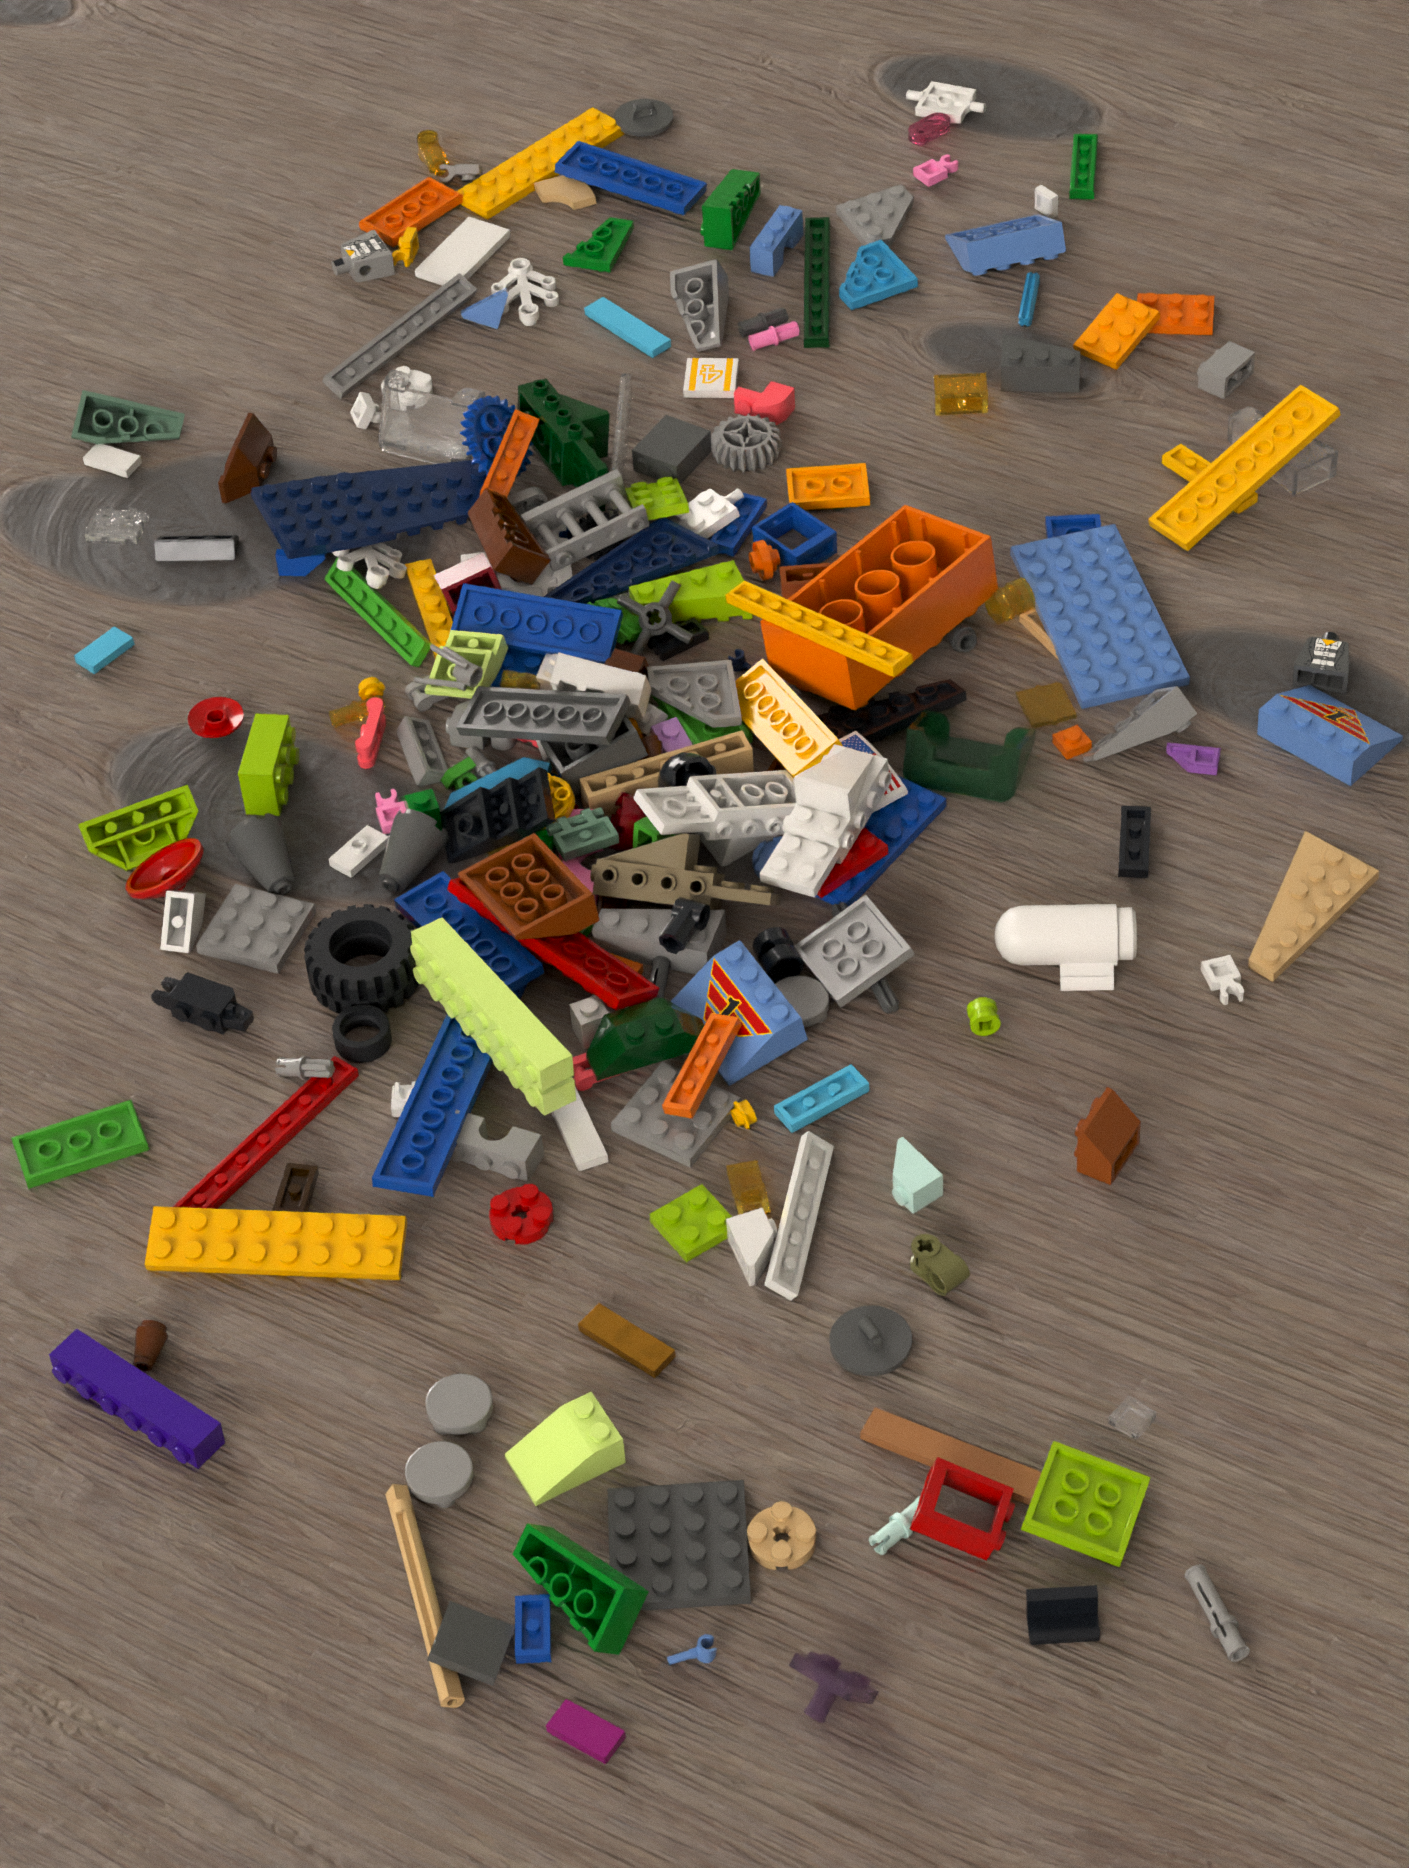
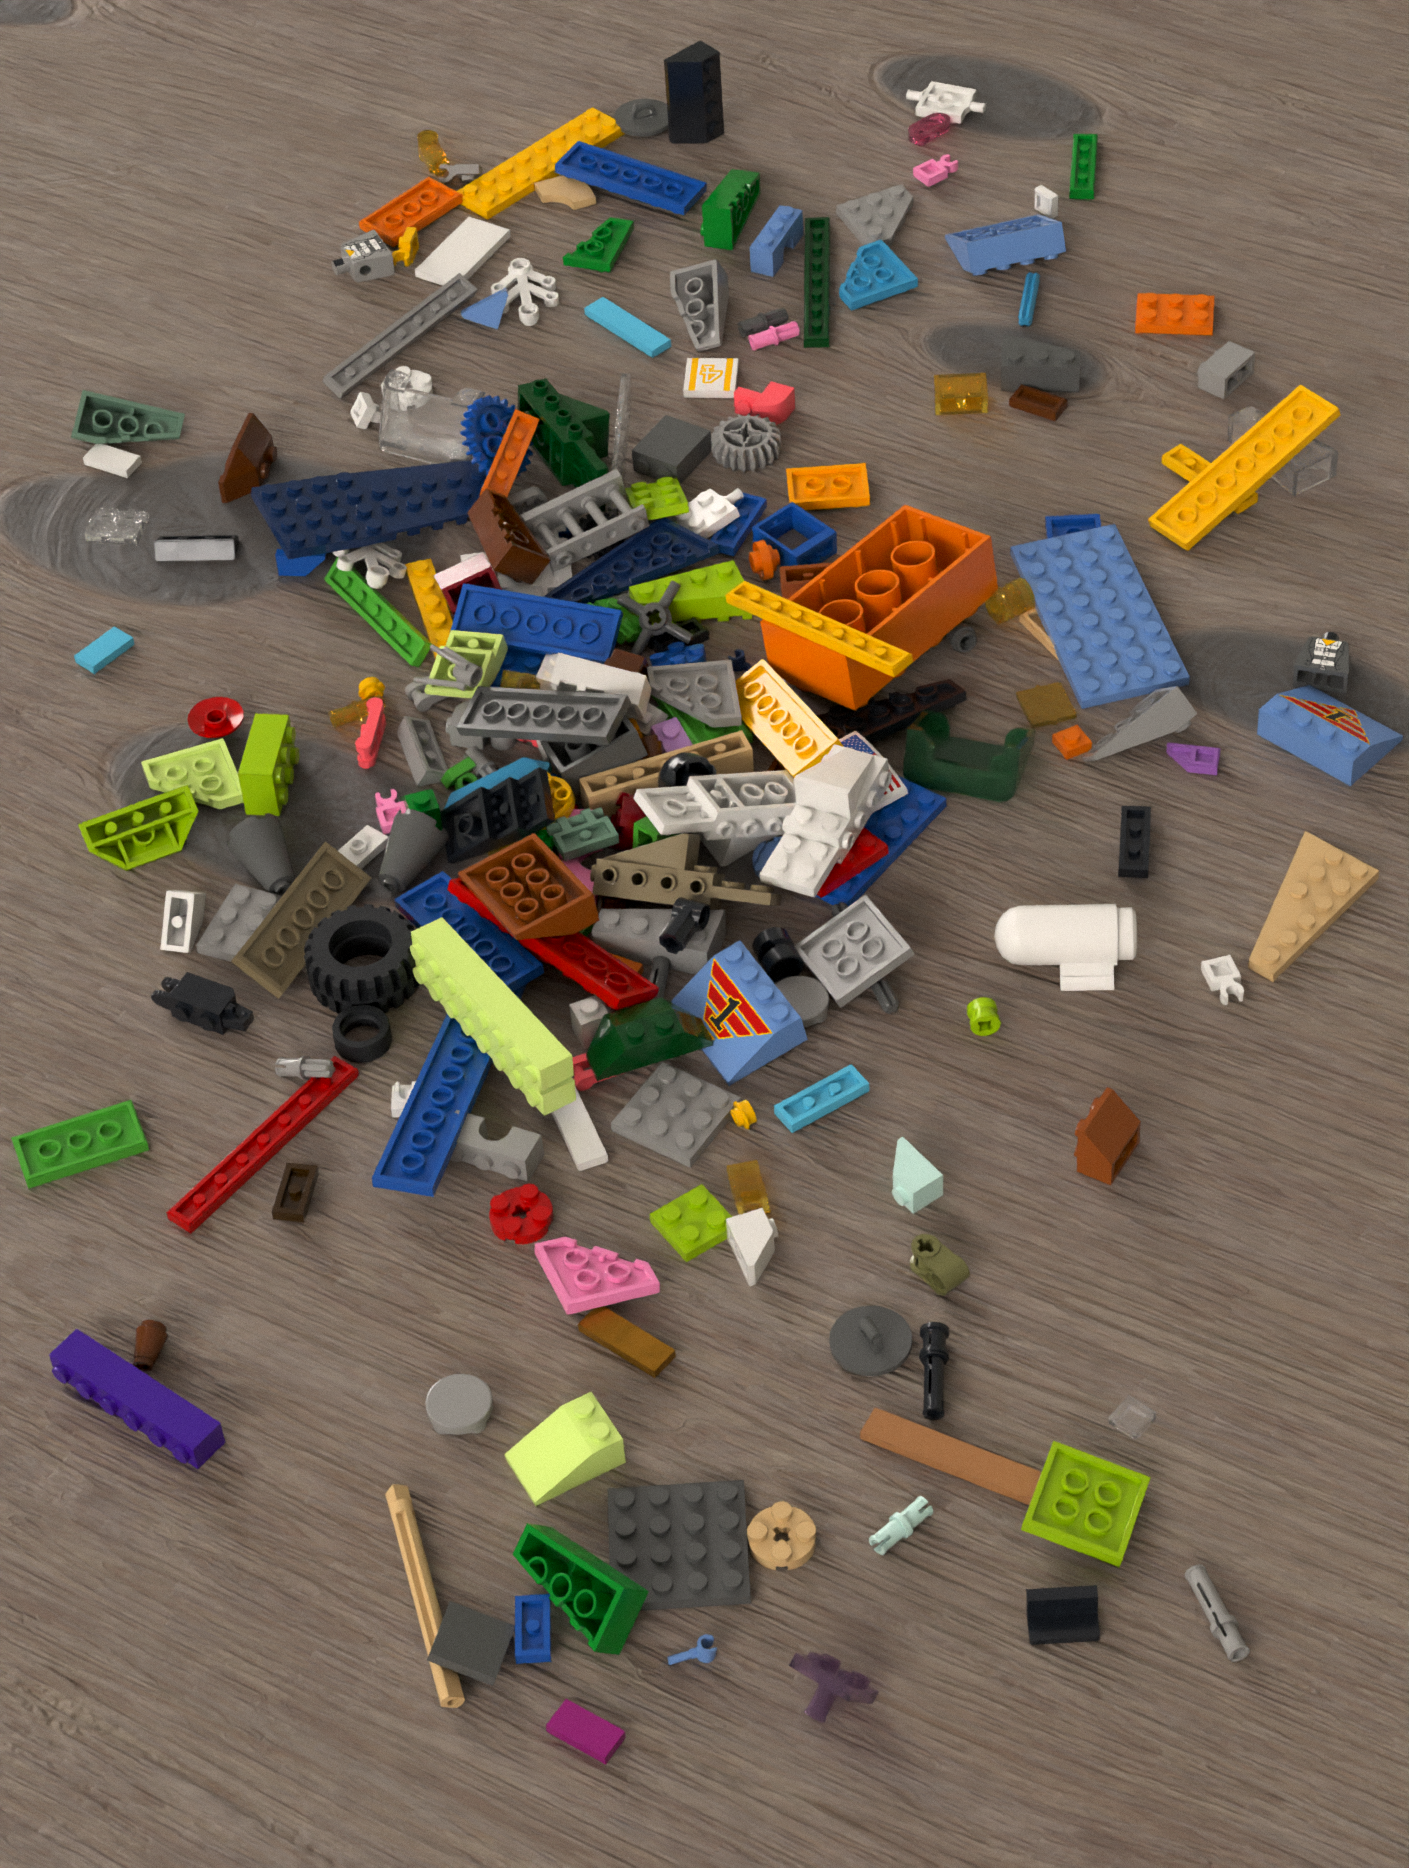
red dish [125,838,204,900] -> none
yellow plate [144,1206,407,1280] -> none
light grey tile [405,1441,474,1508] -> none
orange plate [662,1013,742,1119] -> none
white plate [764,1131,834,1301] -> none
red window [909,1457,1015,1561] -> none
light orange plate [1073,293,1160,370] -> none
none -> yellowish green plate [141,738,244,809]
none -> dark tan plate [231,841,371,999]
none -> bright pink plate [535,1237,660,1315]
none -> blue plate [649,642,707,667]
none -> black slope [664,40,724,144]
none -> black pin [919,1322,950,1420]
none -> reddish brown tile [1009,384,1068,422]

